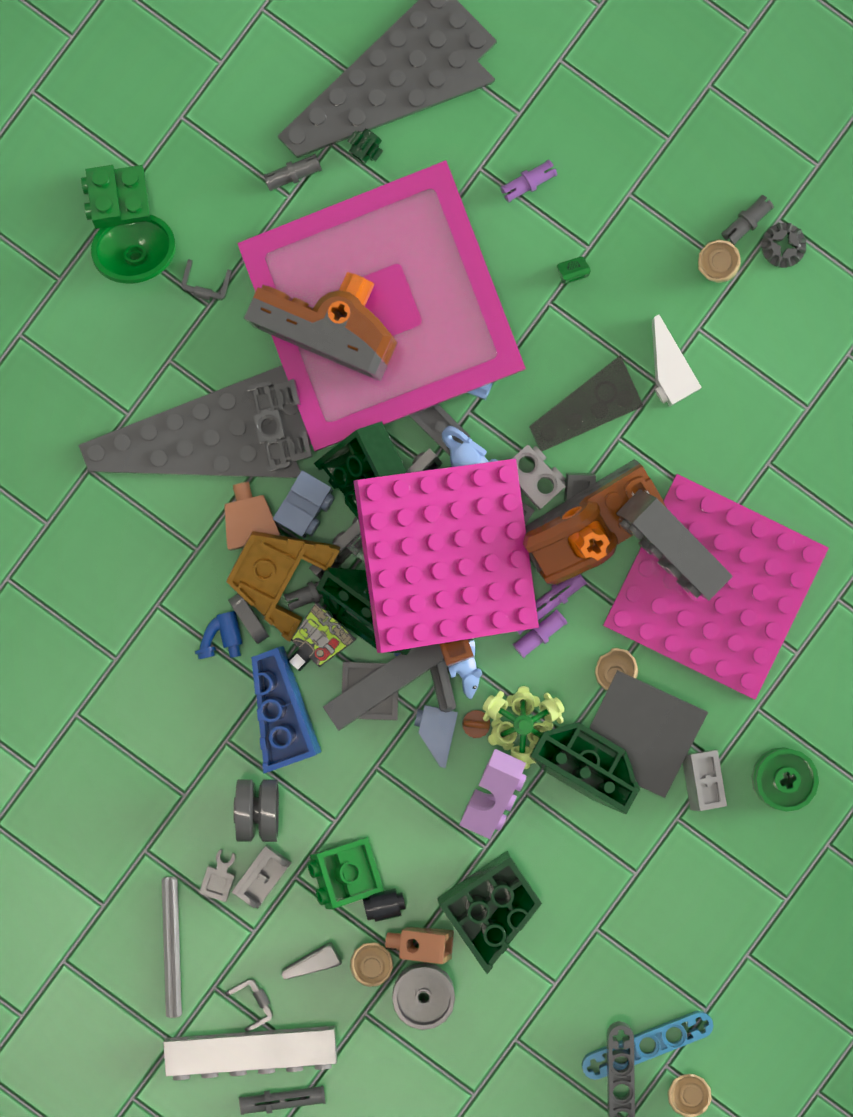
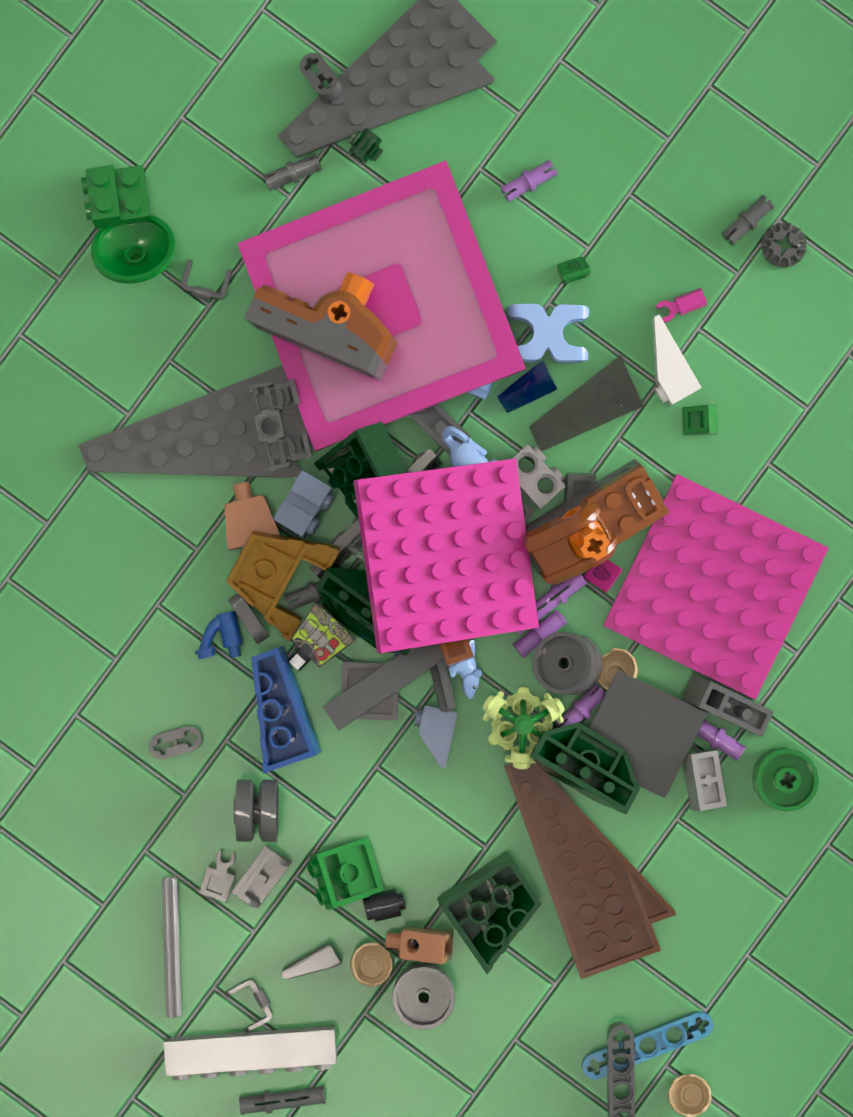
lavender arch [459,749,527,839] -> none
dark orange tile [462,710,490,738] -> none
dark grey brick [616,489,733,601] -> none
tan hair [698,239,741,283] -> none
none -> beam [149,726,203,759]
none -> dark grey beam [300,53,342,101]
none -> clear blue slope [497,361,557,413]
none -> reddish brown wing [504,763,676,979]
none -> light blue piece [507,304,589,363]
none -> dark grey wheel [532,632,603,695]
none -> medium lavender pin [555,684,606,728]
none -> dark pink slope [583,560,623,593]
none -> dark pink bar [655,288,707,323]
none -> dark grey slope [681,674,774,737]
none -> green slope [683,405,718,435]
none -> medium lavender pin [697,720,746,762]

